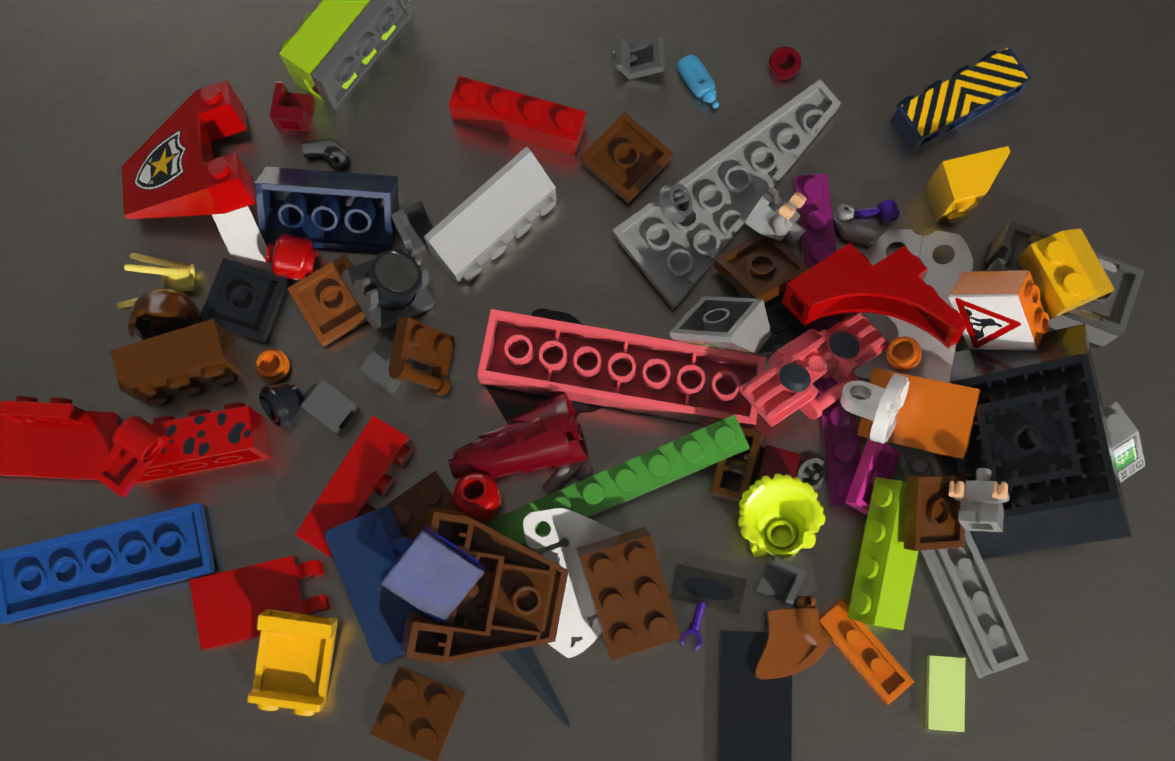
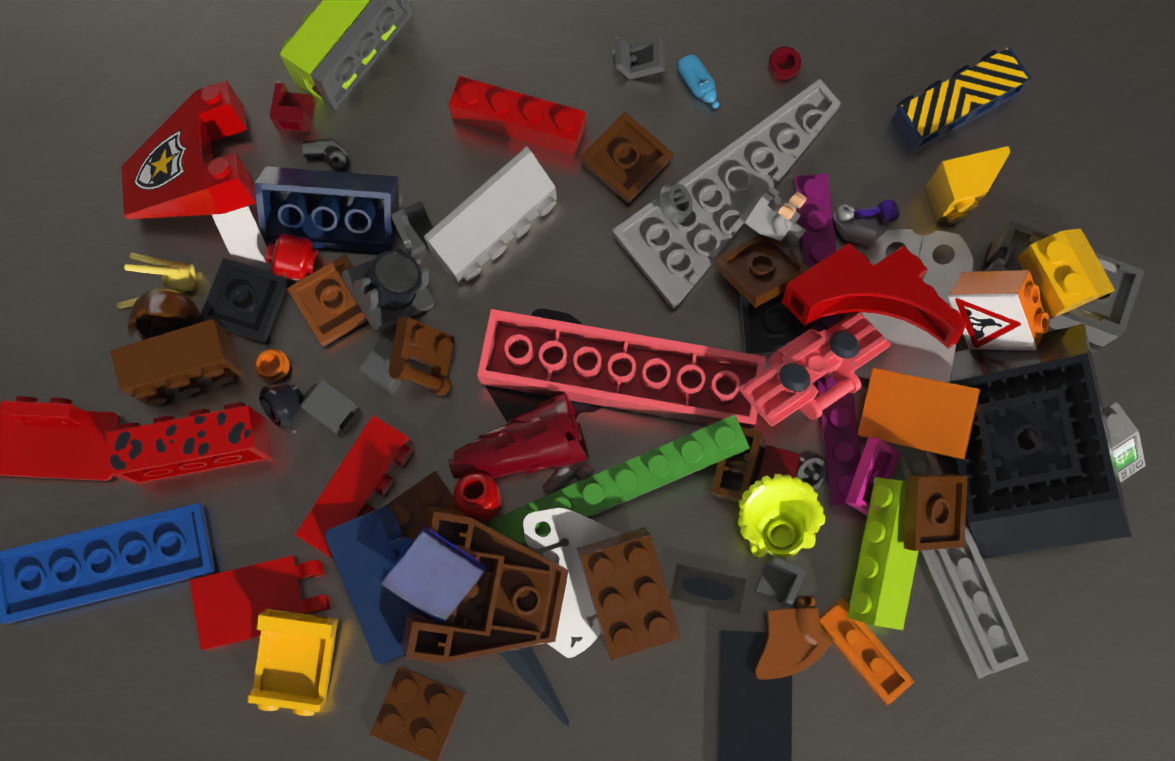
red plate [92,416,171,498] -> none
light grey slope [669,296,772,354] -> none
dark purple hand [680,600,707,651] -> none
white tile [840,373,910,444] -> none
orange plate [886,336,922,371] -> none
yellowish green tile [925,655,966,732] -> none
light grey piece [949,468,1010,532] -> none

